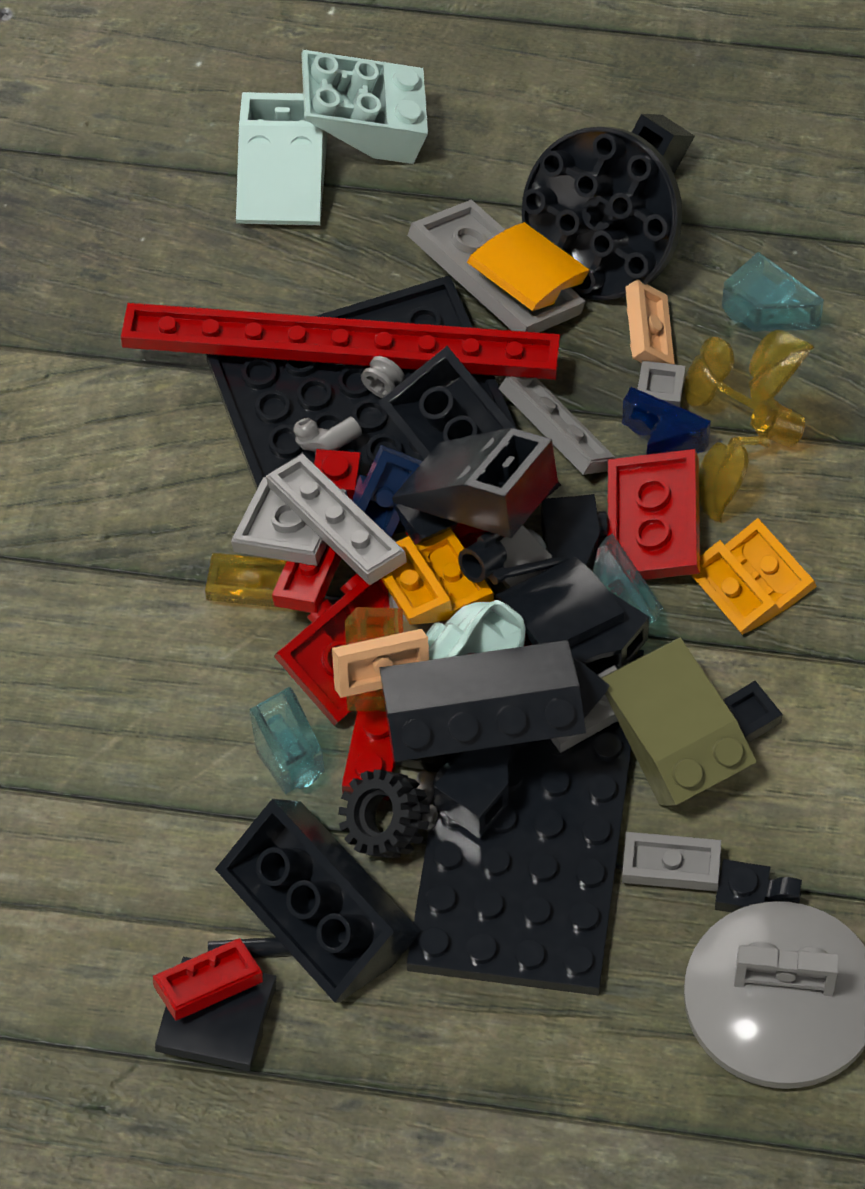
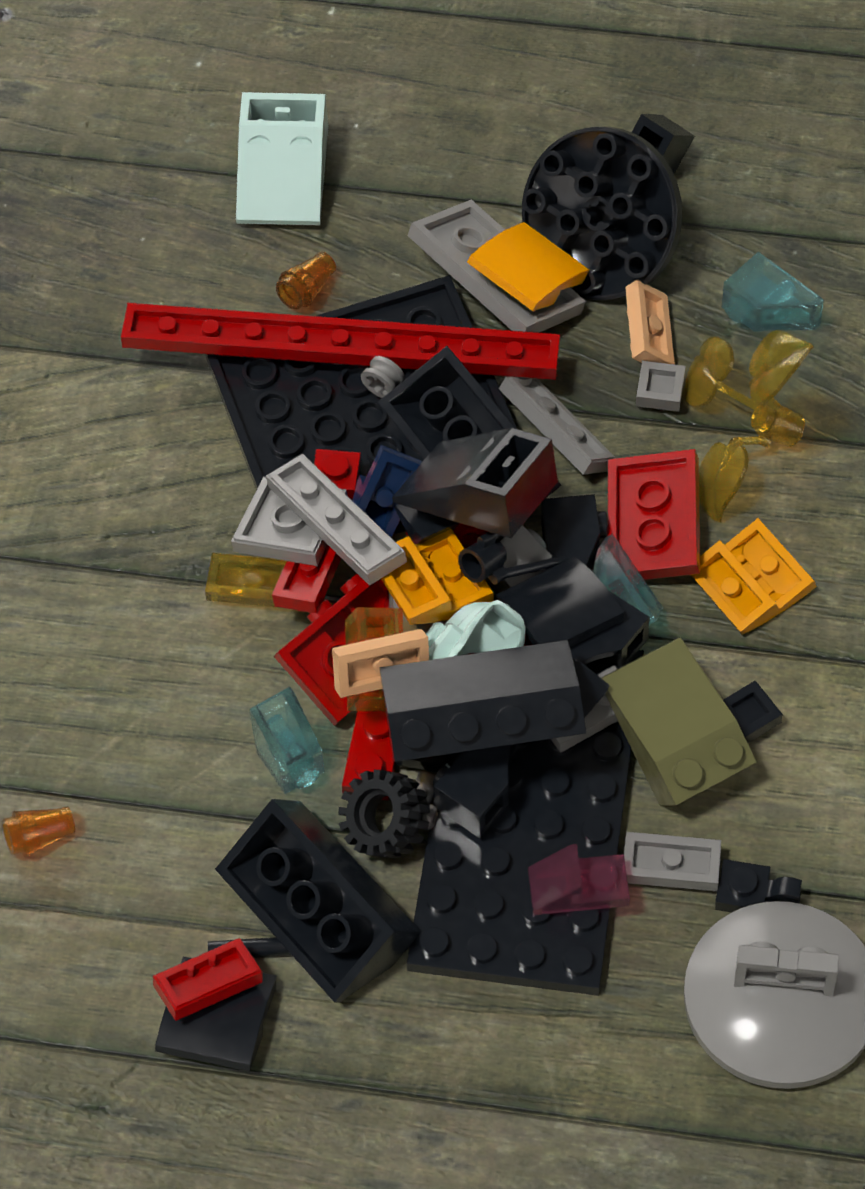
light grey arm [293,416,362,452] -> none
light aqua slope [301,50,428,164] -> none
clear blue slope [622,387,711,455] -> none
none -> clear orange cone [2,806,75,857]
none -> clear orange cone [276,252,336,310]
none -> clear pink slope [528,844,630,915]

